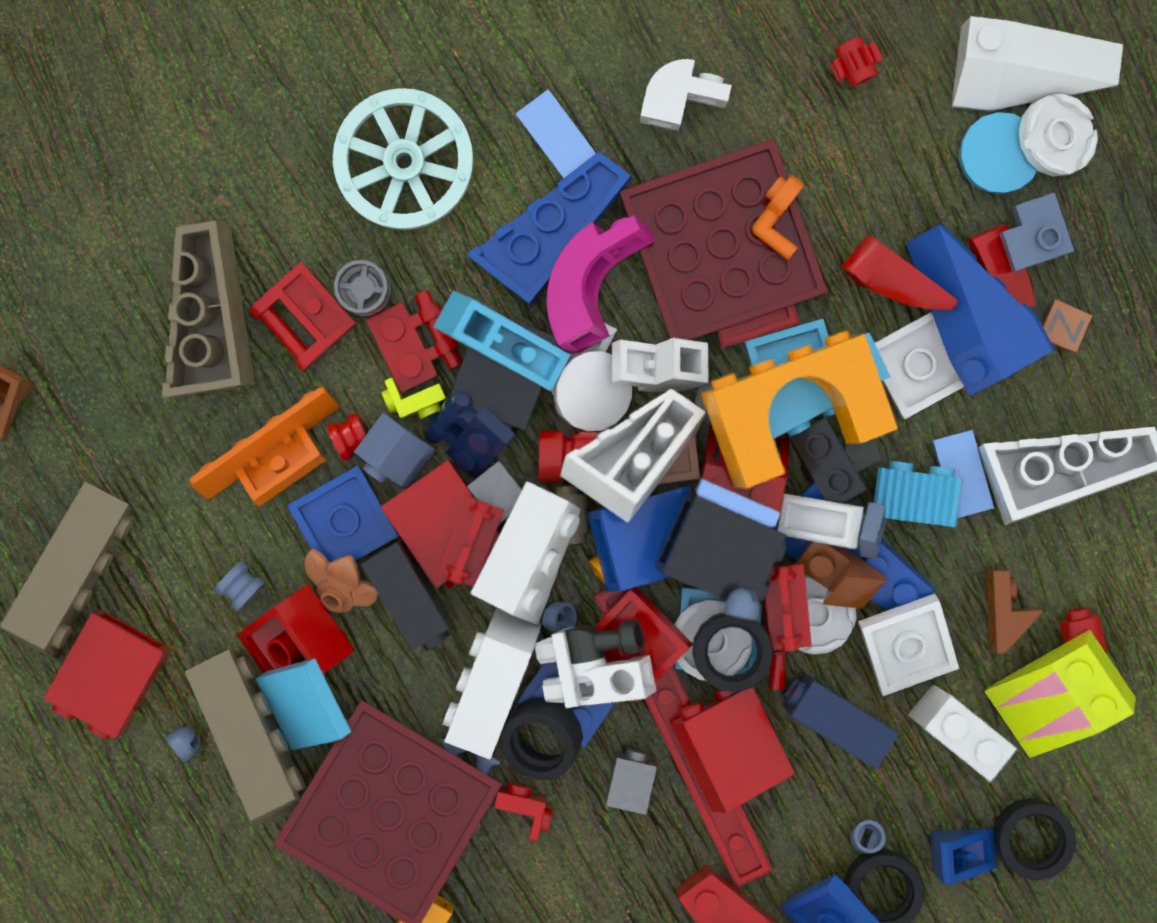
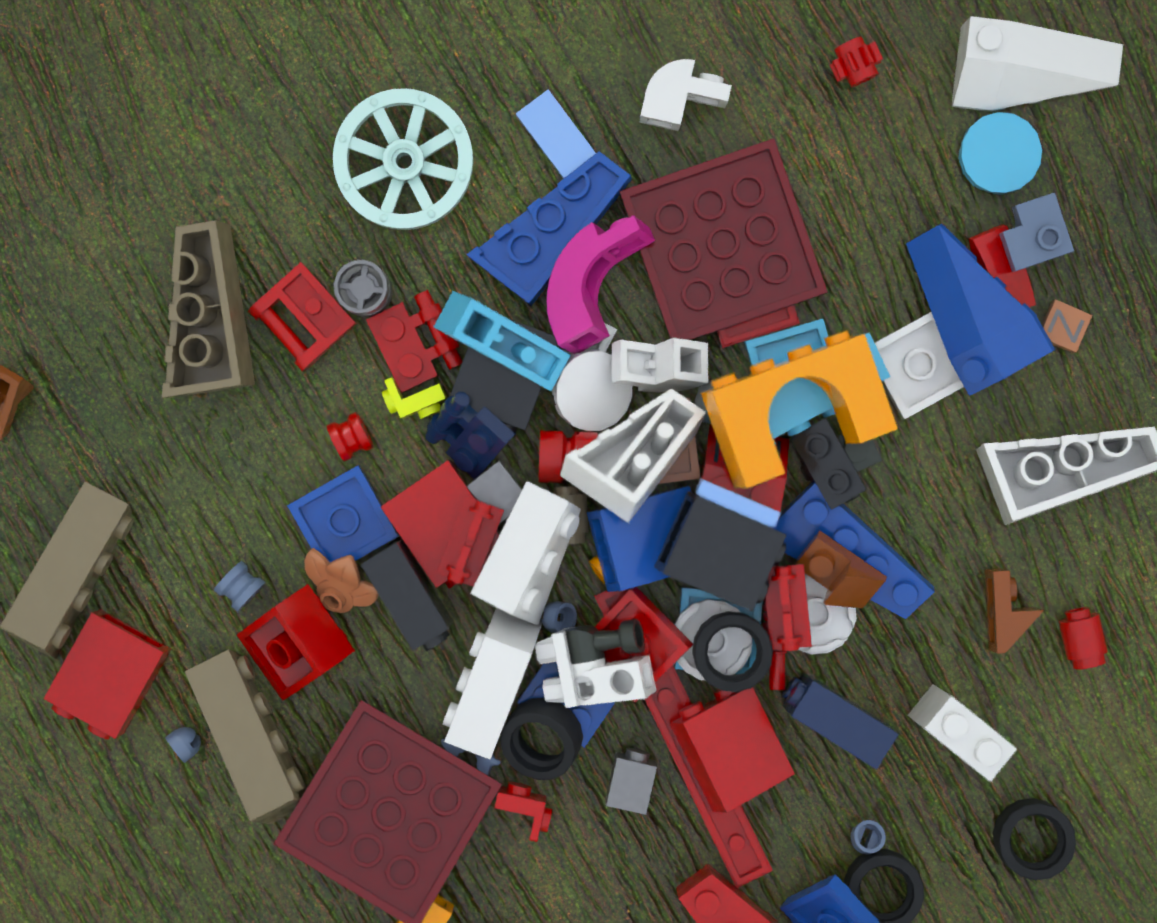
orange bracket [189,387,340,507] -> none
medium azure tile [256,658,351,750] -> none
sand blue brick [354,412,436,488] -> none
sand blue hinge [724,588,759,621] -> none
orange plate [752,175,805,260] -> none
white tile [777,494,863,549] -> none
red piece [841,235,958,310] -> none
sand blue tile [857,502,886,560] -> none
white tile [858,593,959,696] -> none
medium azure brick [874,461,963,527] -> none
blue slope [930,828,996,885] -> none
light blue tile [931,430,994,518] -> none
neon yellow slope [984,629,1136,758] -> none
white tile [1019,94,1098,177] -> none

